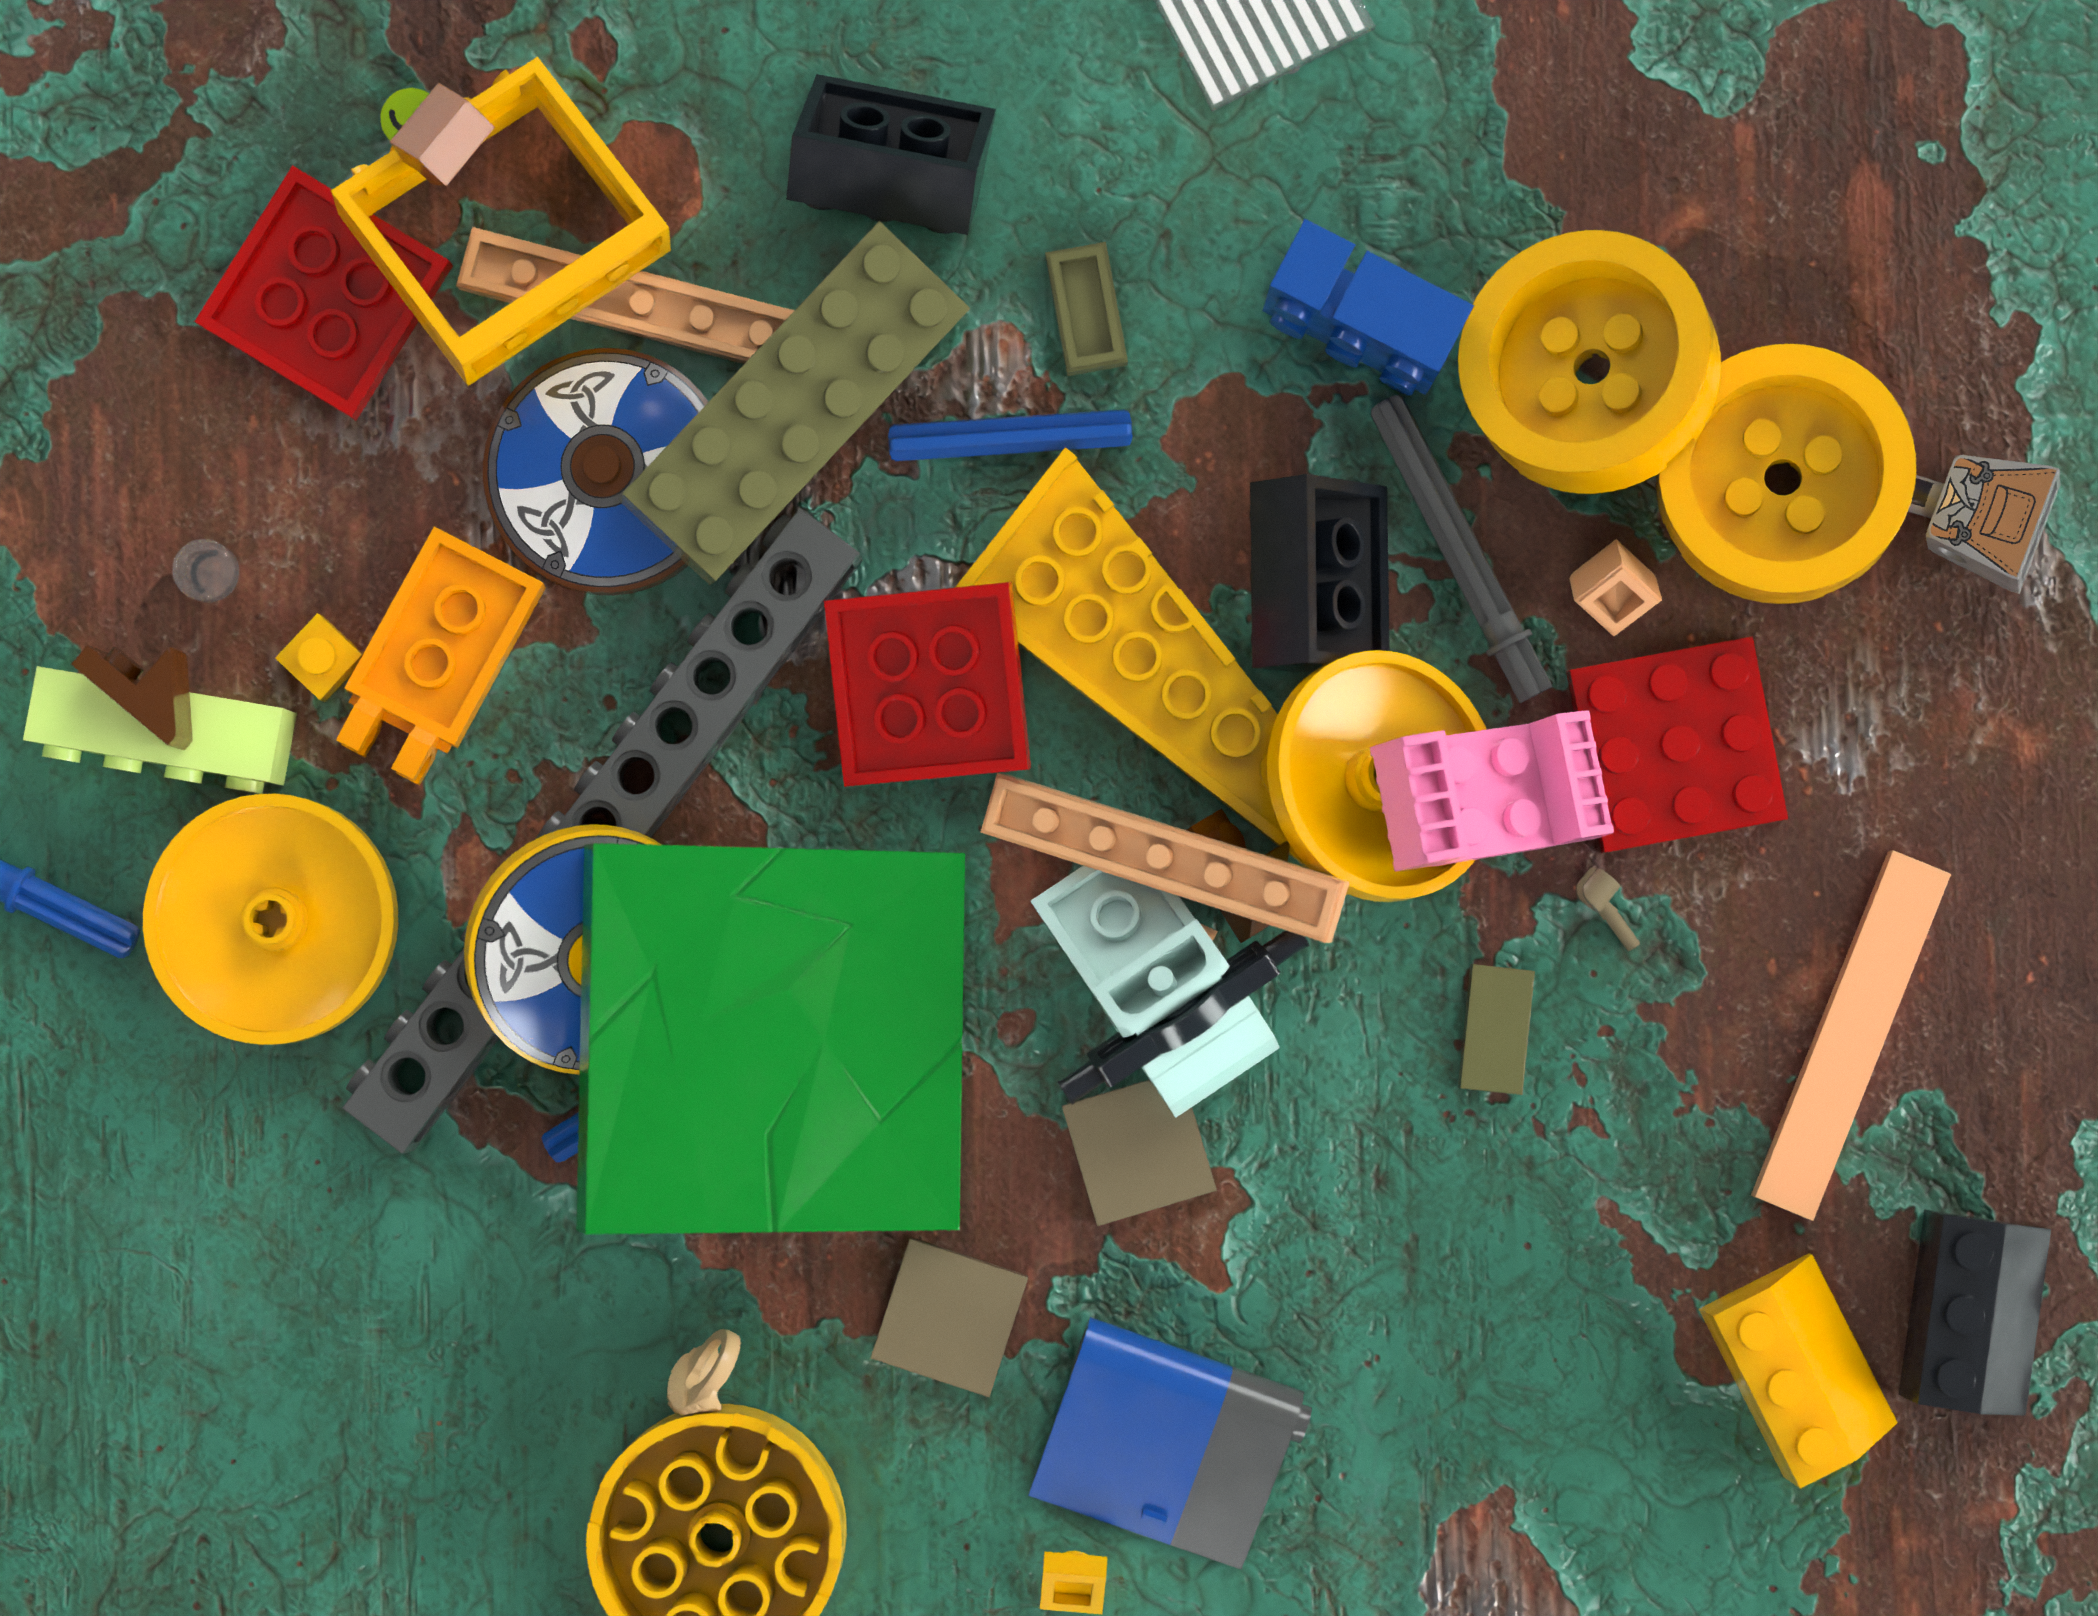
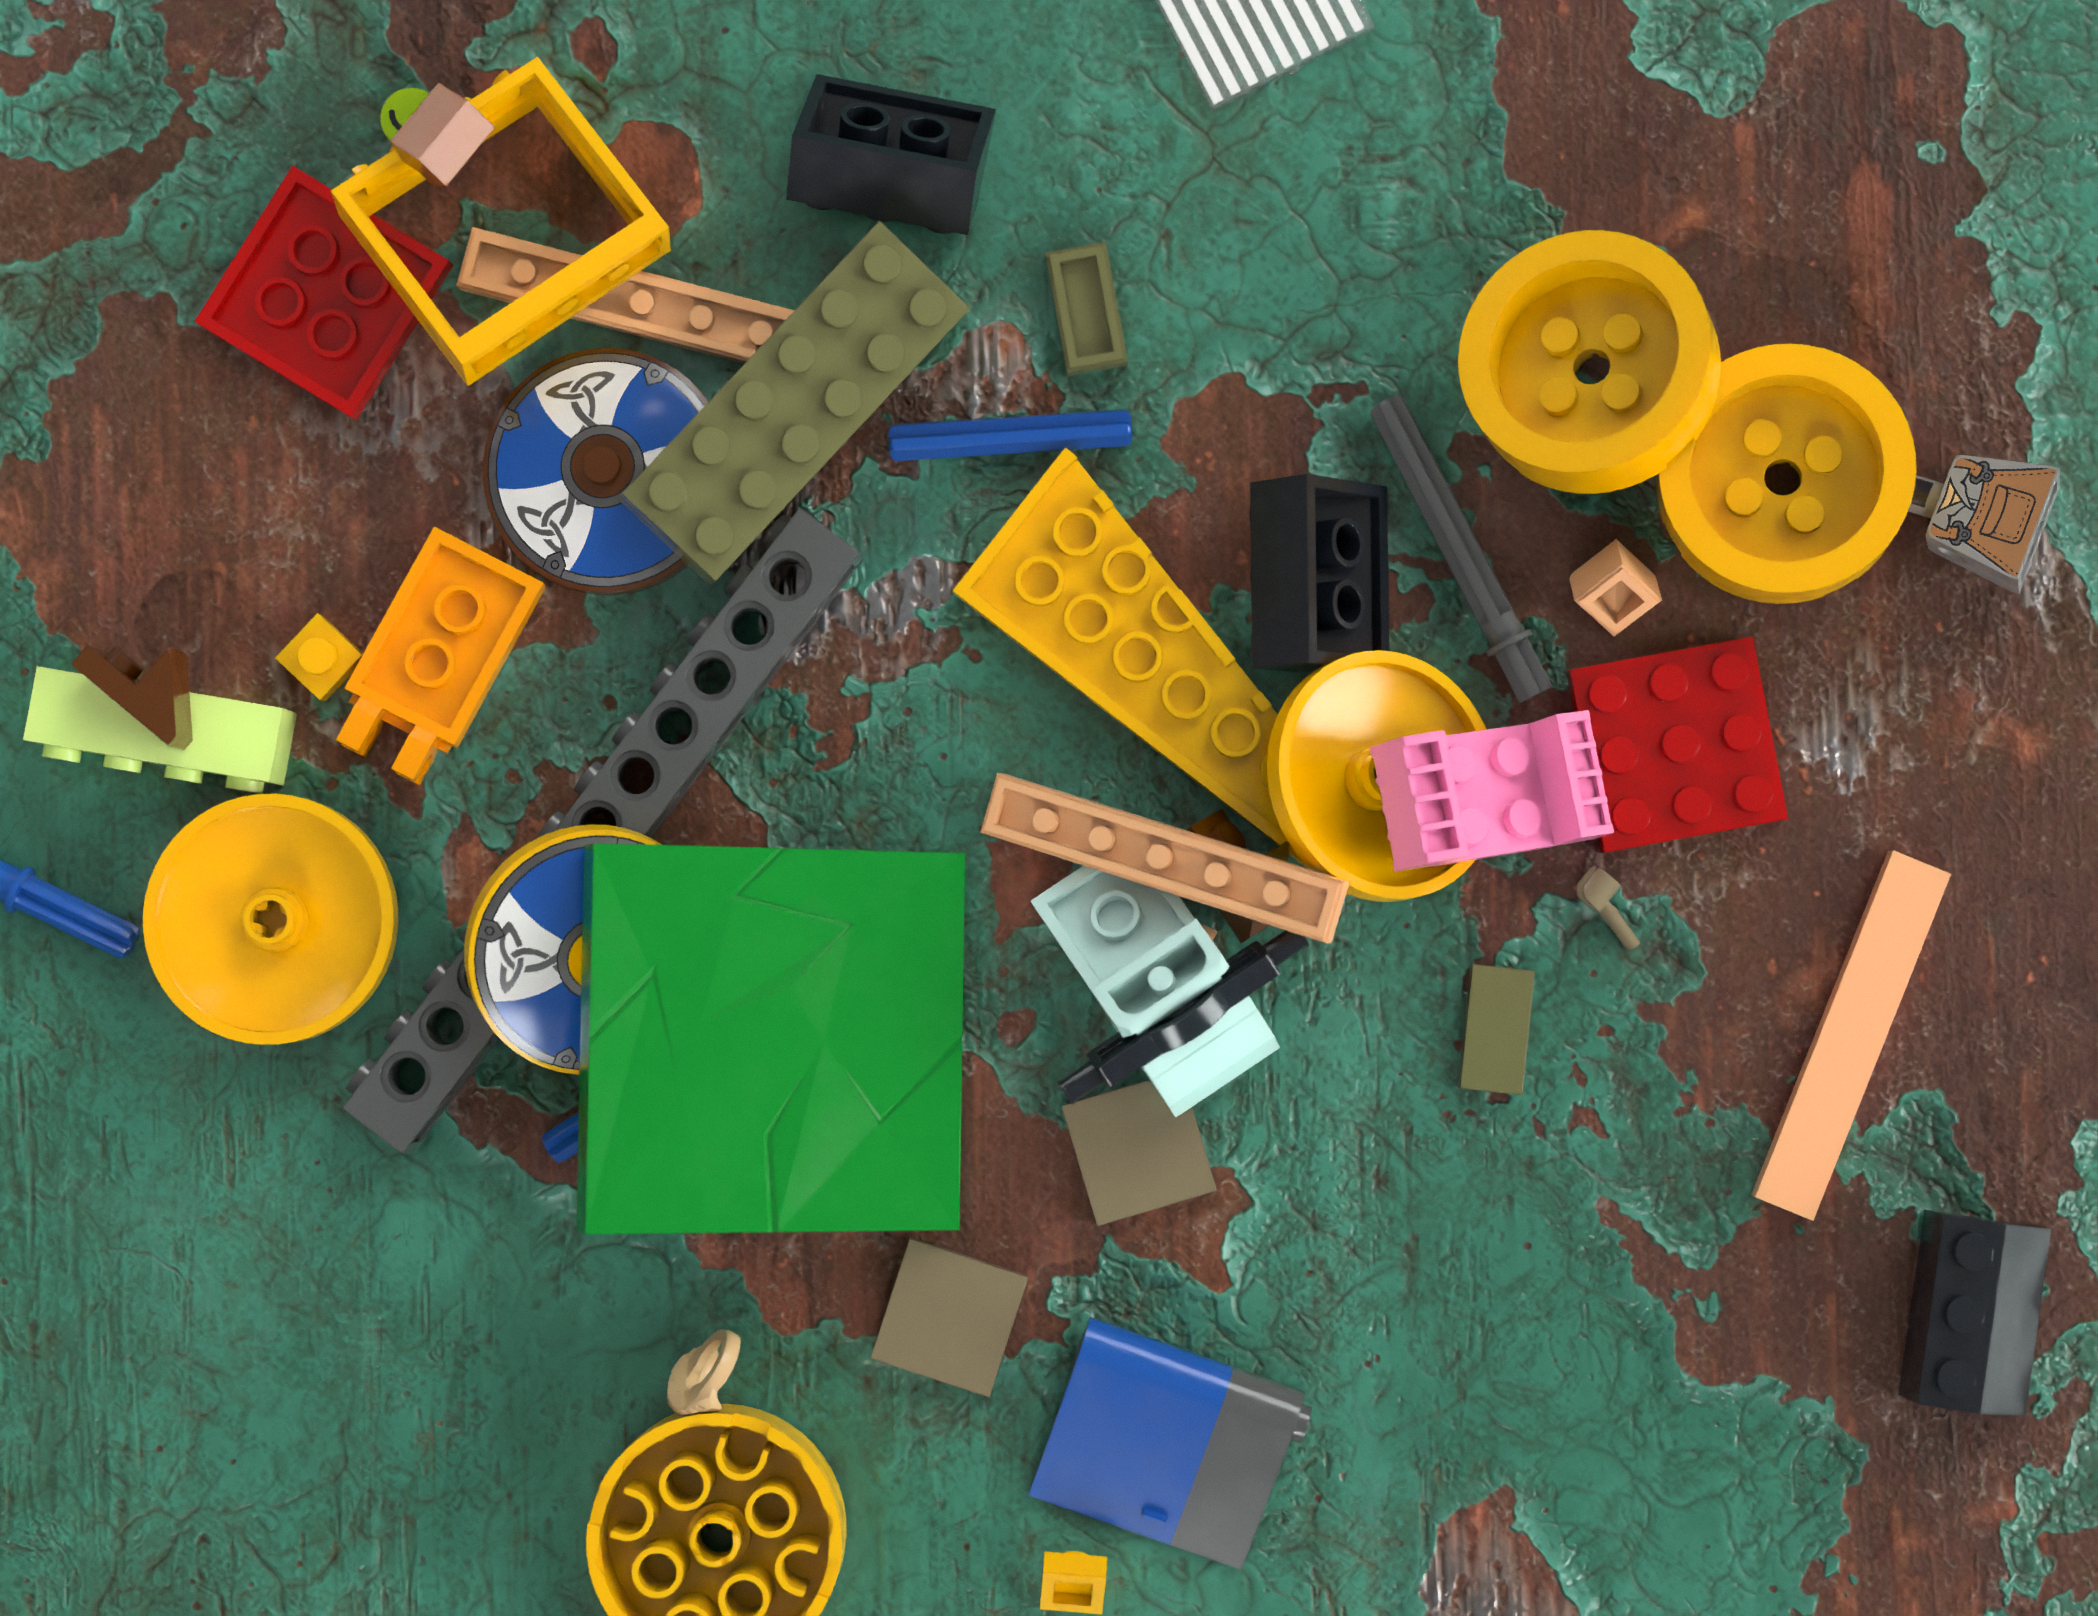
clear tile [172,539,239,603] -> none
red plate [824,582,1031,787] -> none
blue piece [1263,219,1474,395] -> none
yellow slope [1699,1253,1898,1489] -> none

